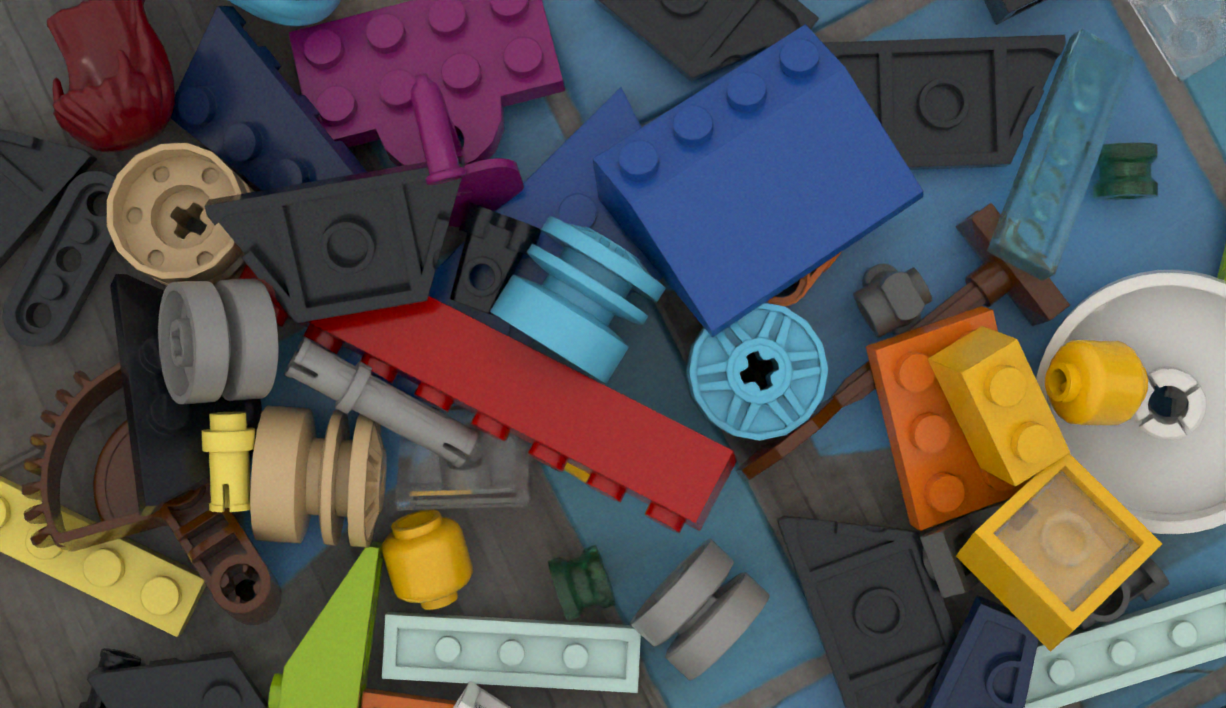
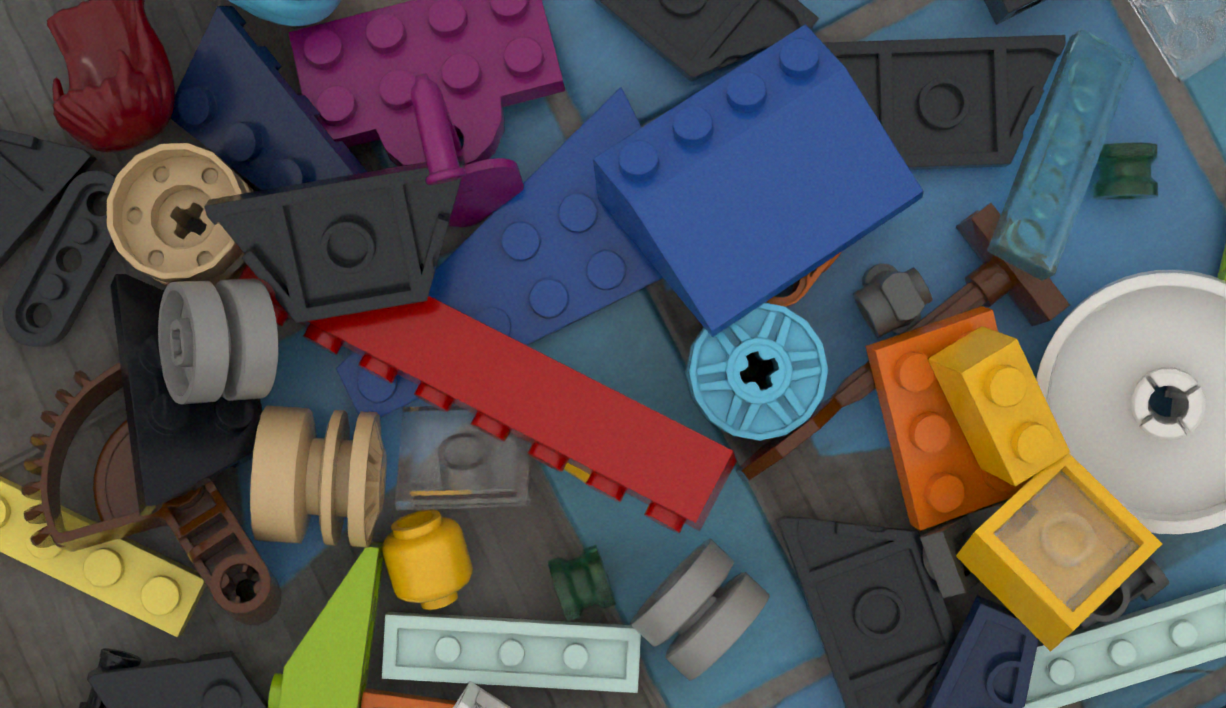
light yellow animal [202,412,255,512] -> none
light grey pin [284,337,479,468] -> none
black plate [450,202,541,315] -> none
medium azure wheel [490,216,666,384] -> none
yellow head [1045,340,1148,425] -> none

